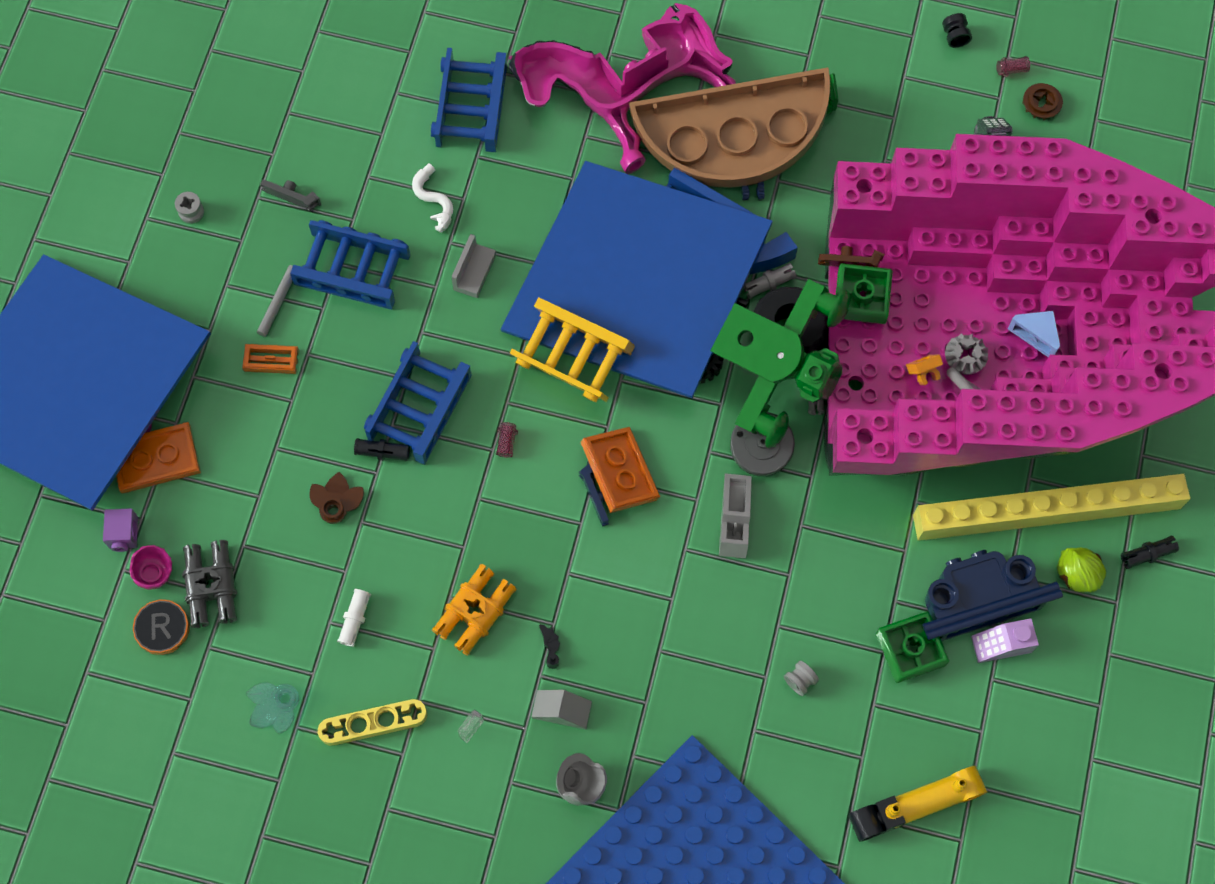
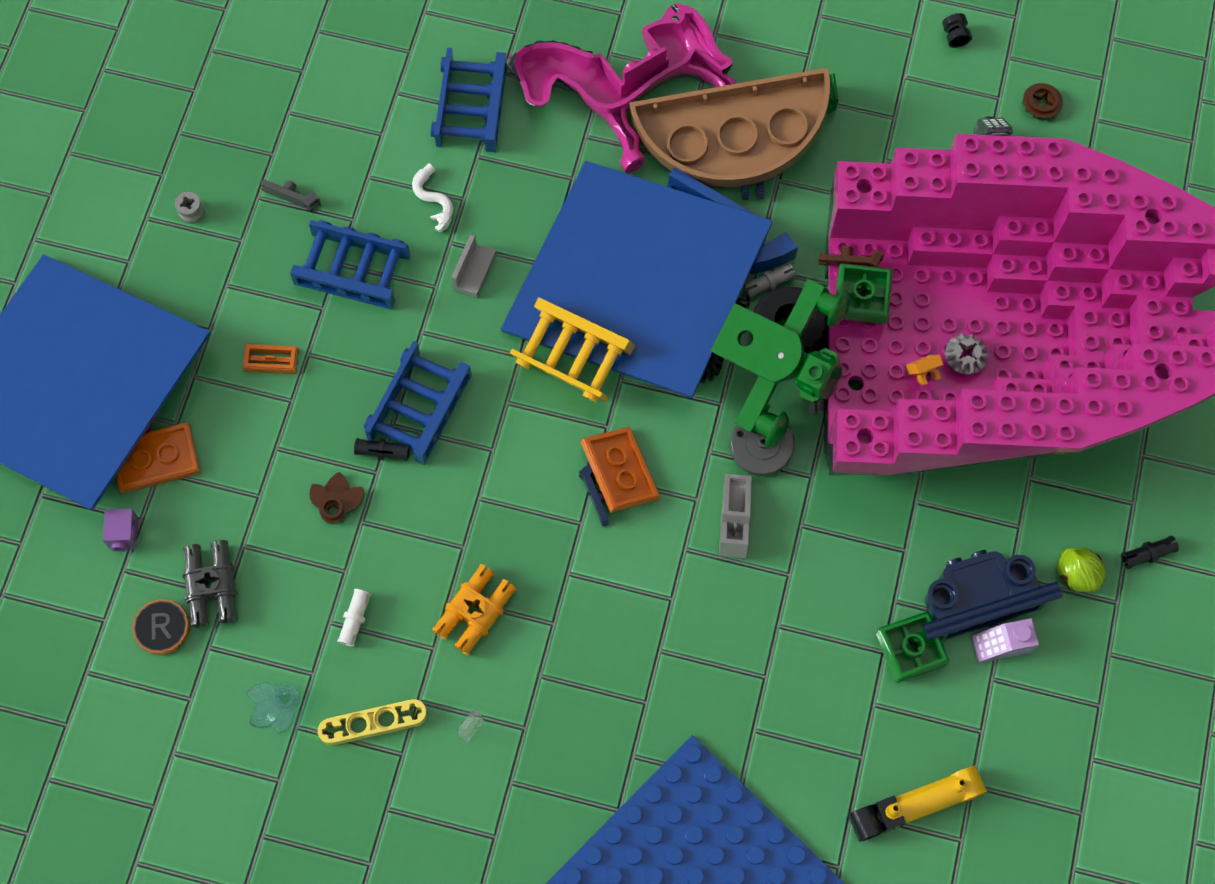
dark pink hair [130,545,172,590] -> none
light grey bar [257,265,293,337] -> none
clear pink pin [496,422,518,458] -> none
light grey slope [531,690,592,730] -> none
black piece [539,624,560,669] -> none
light grey helmet [556,753,607,806] -> none
light grey wheel [784,661,819,696] -> none
light yellow brick [913,474,1190,541] -> none
light grey piece [947,367,982,390] -> none
clear pink pin [996,56,1030,77] -> none
light blue slope [1008,311,1060,357] -> none

